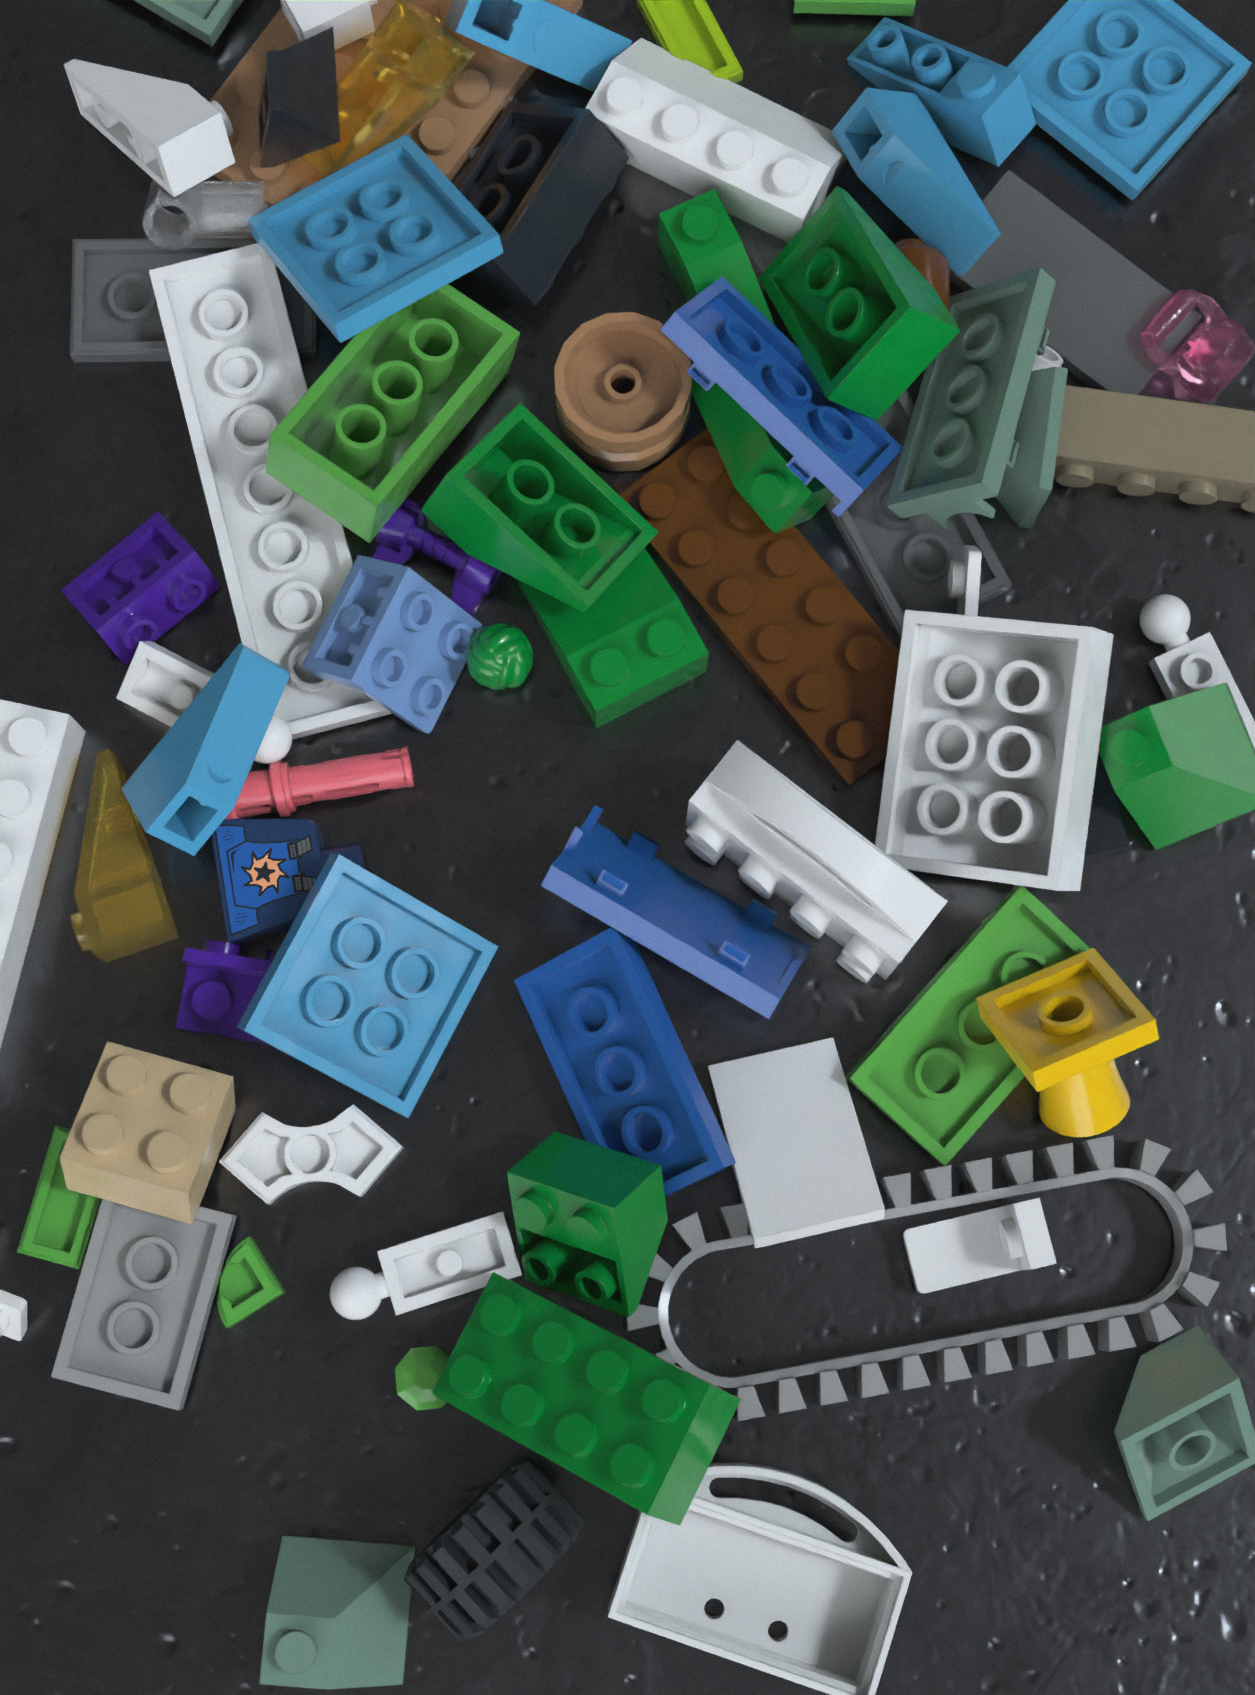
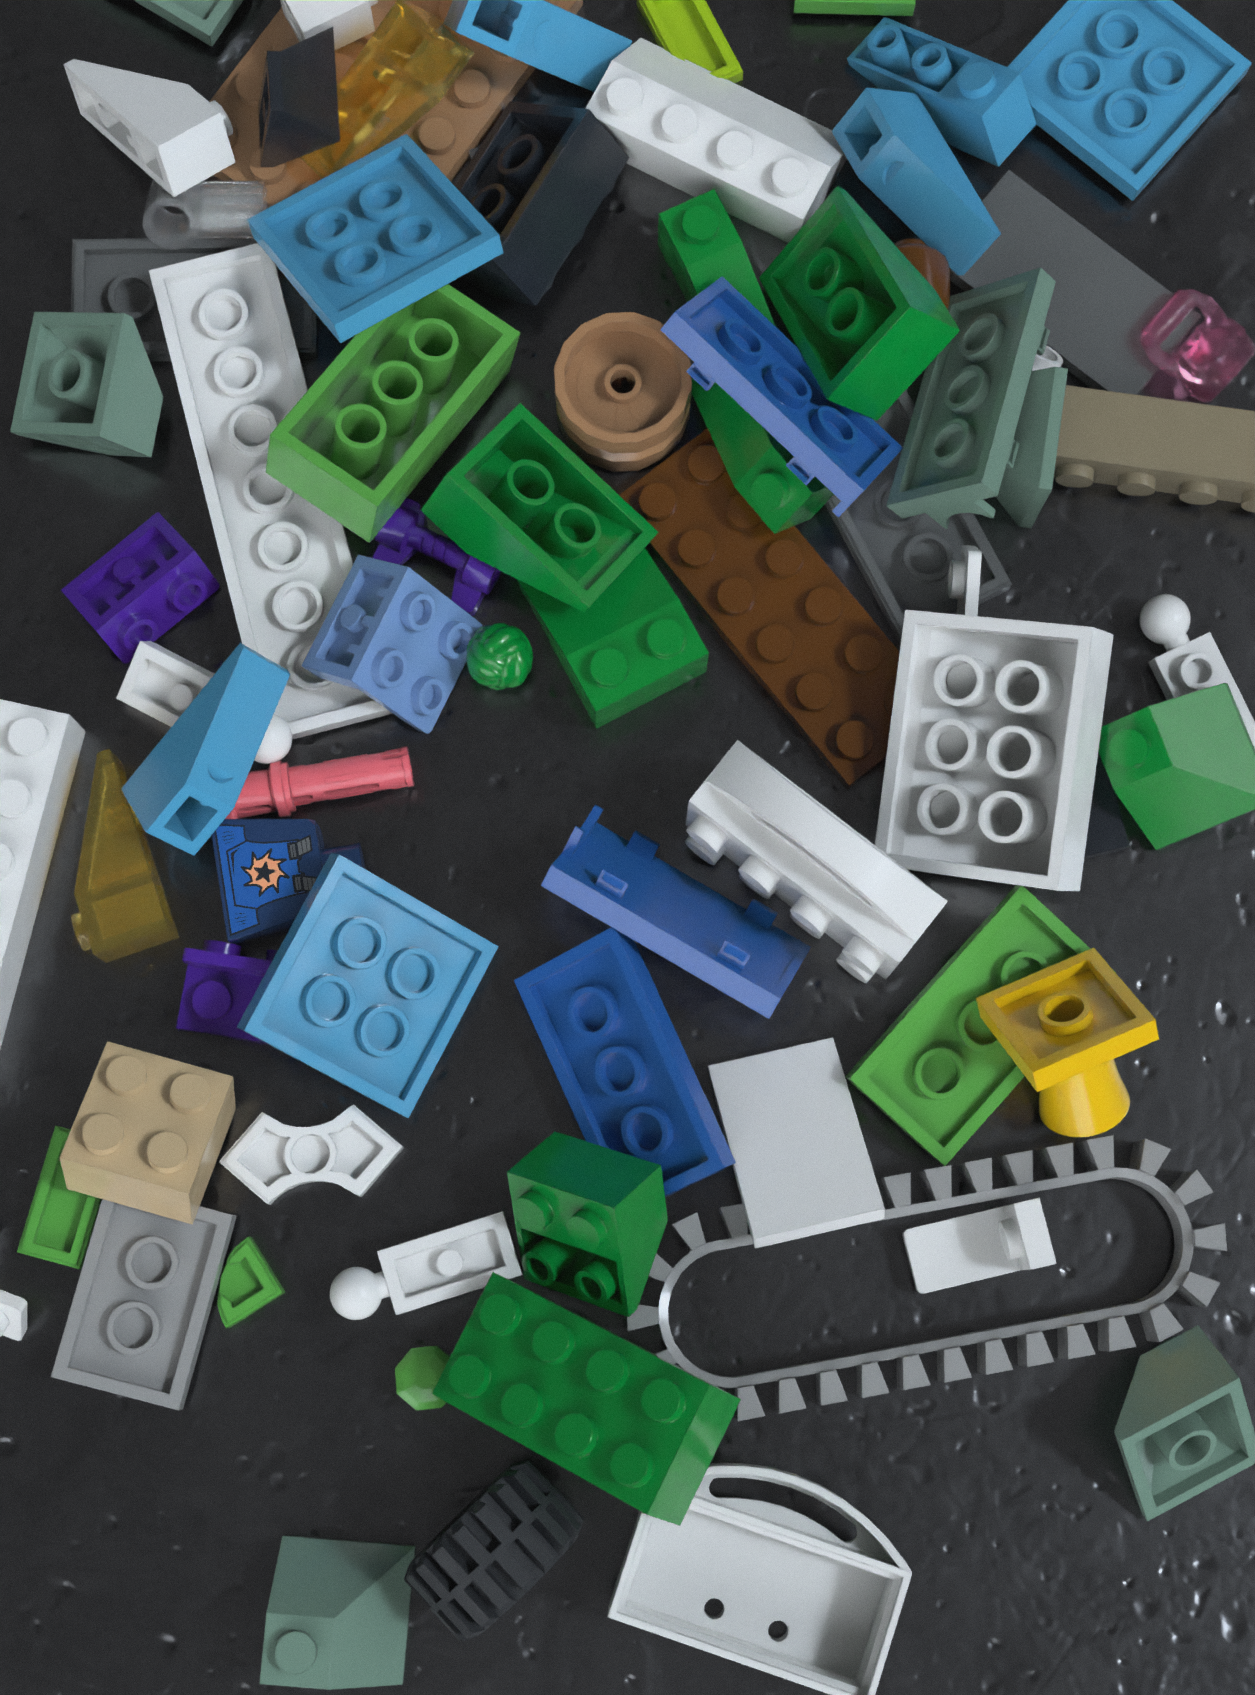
none -> sand green slope [10,312,163,458]

